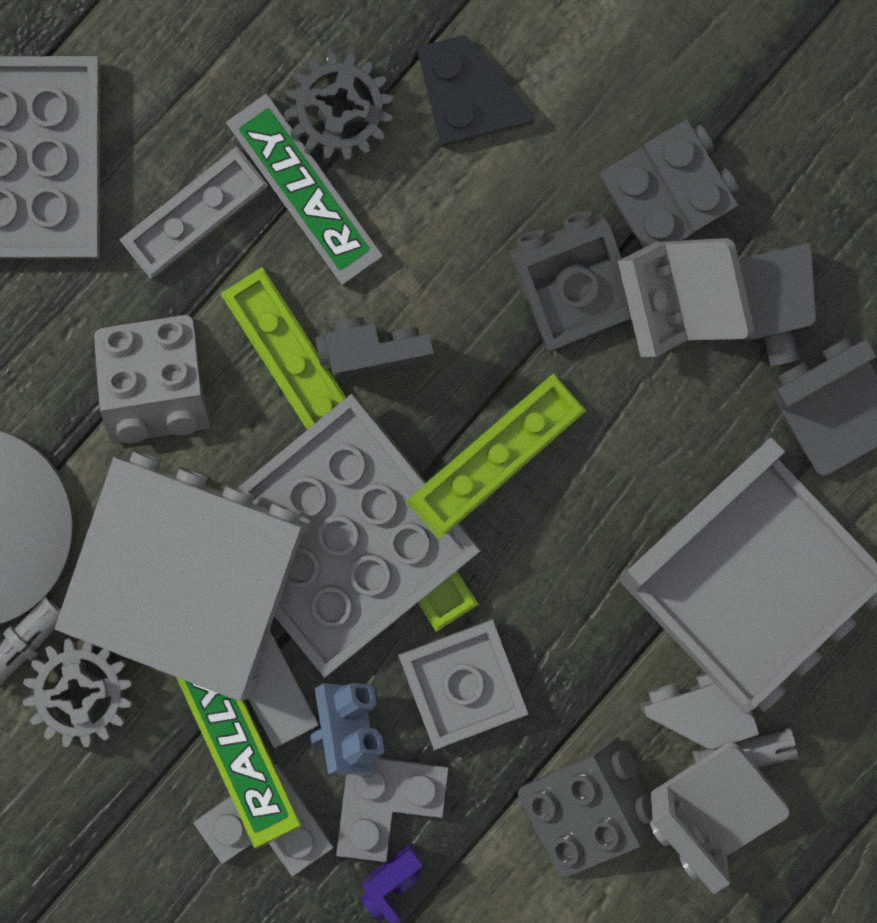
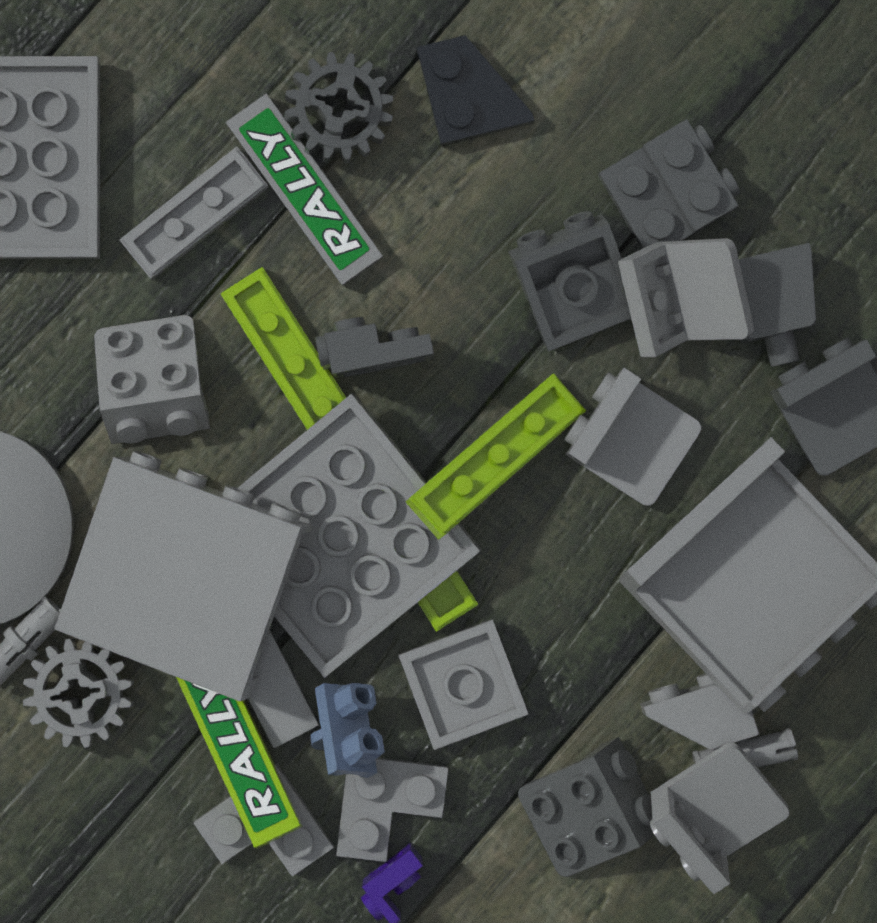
none -> light grey bracket [564,368,701,506]

